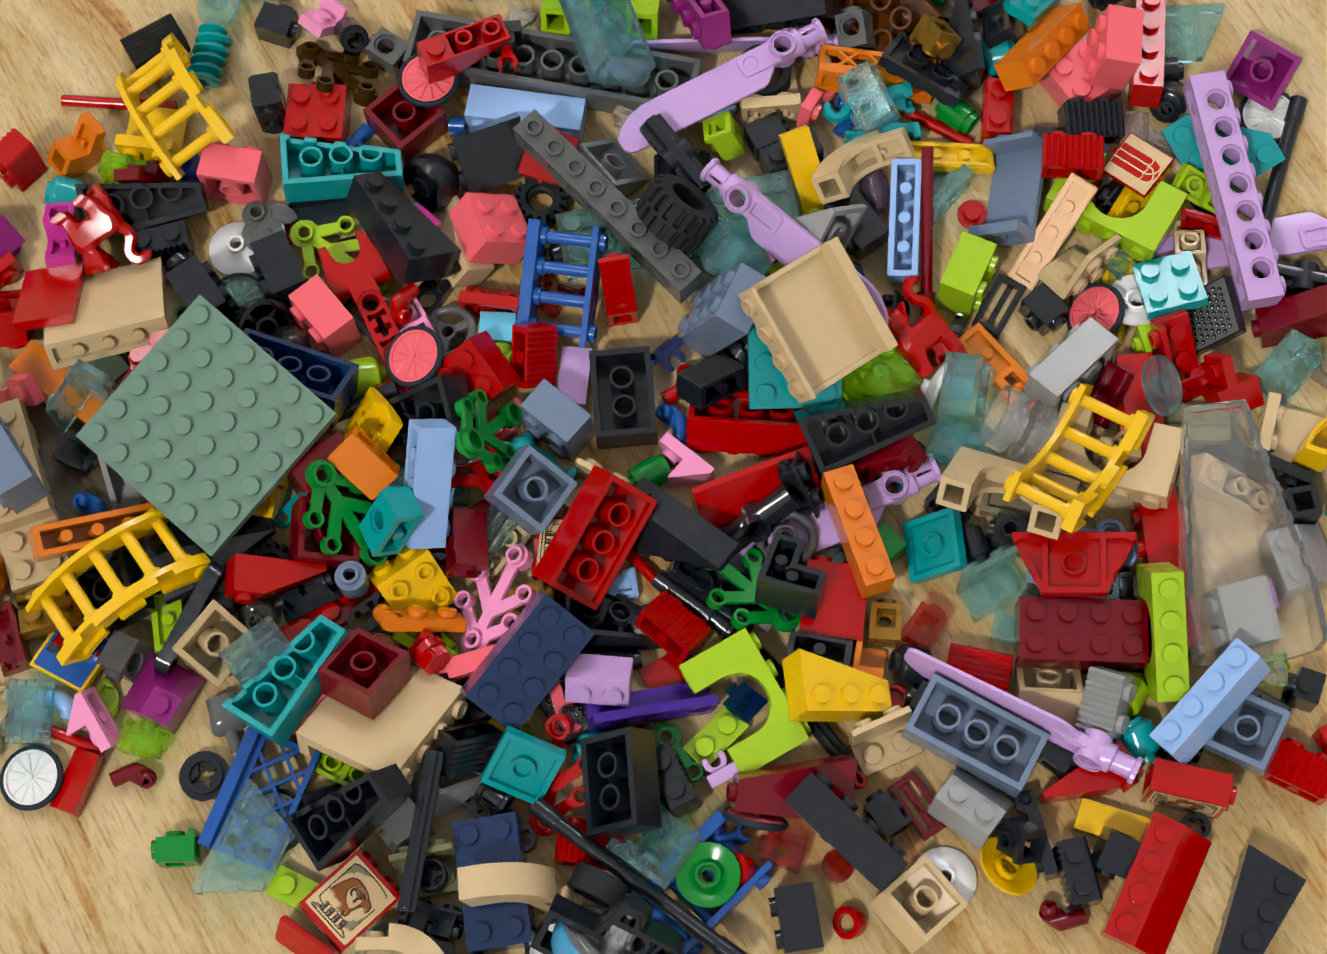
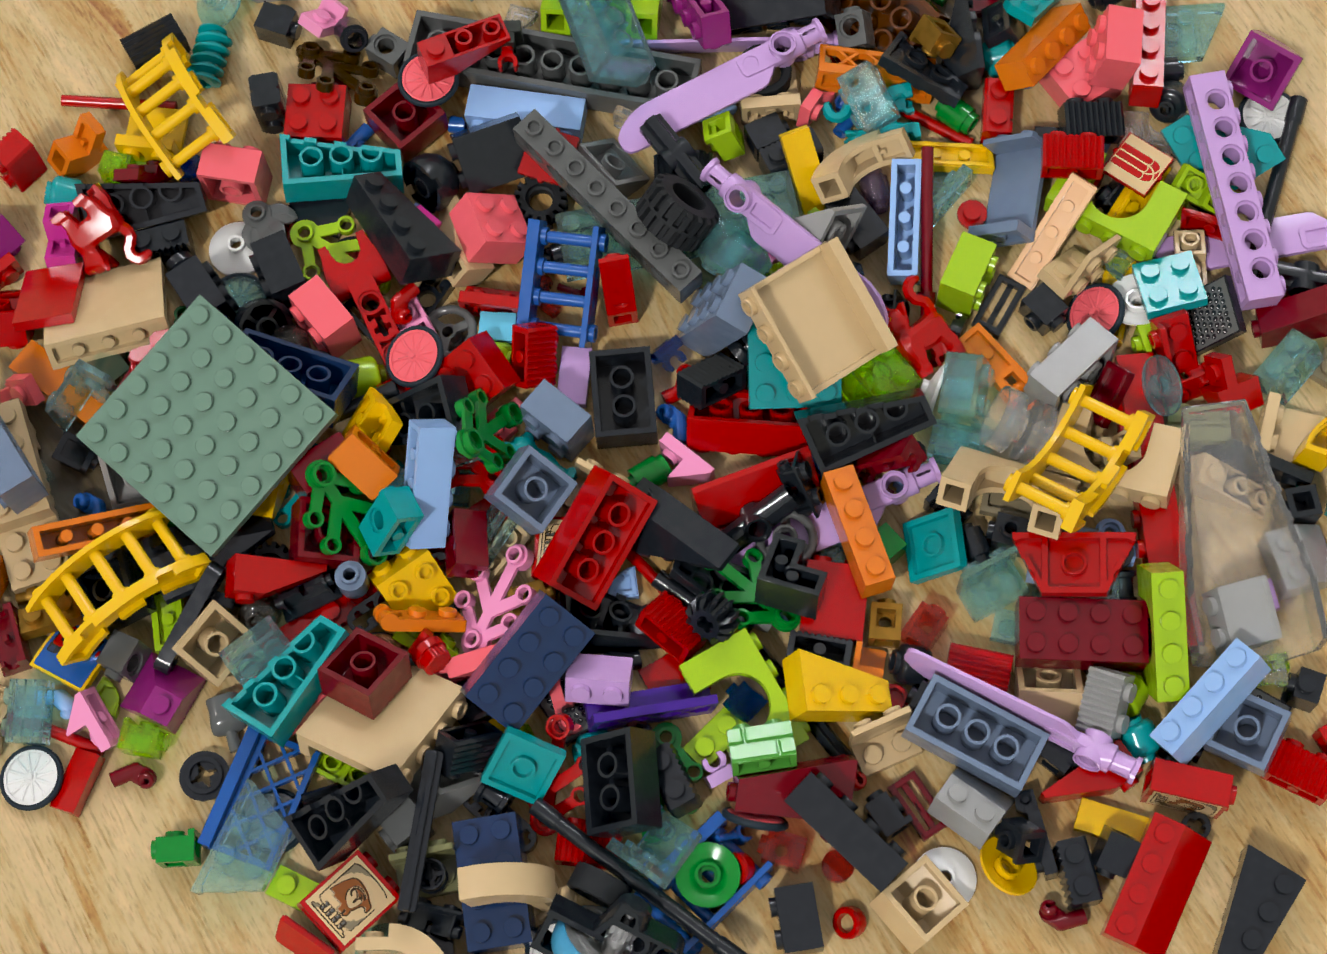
none -> black gear [685,588,741,645]
none -> brick [726,719,797,776]

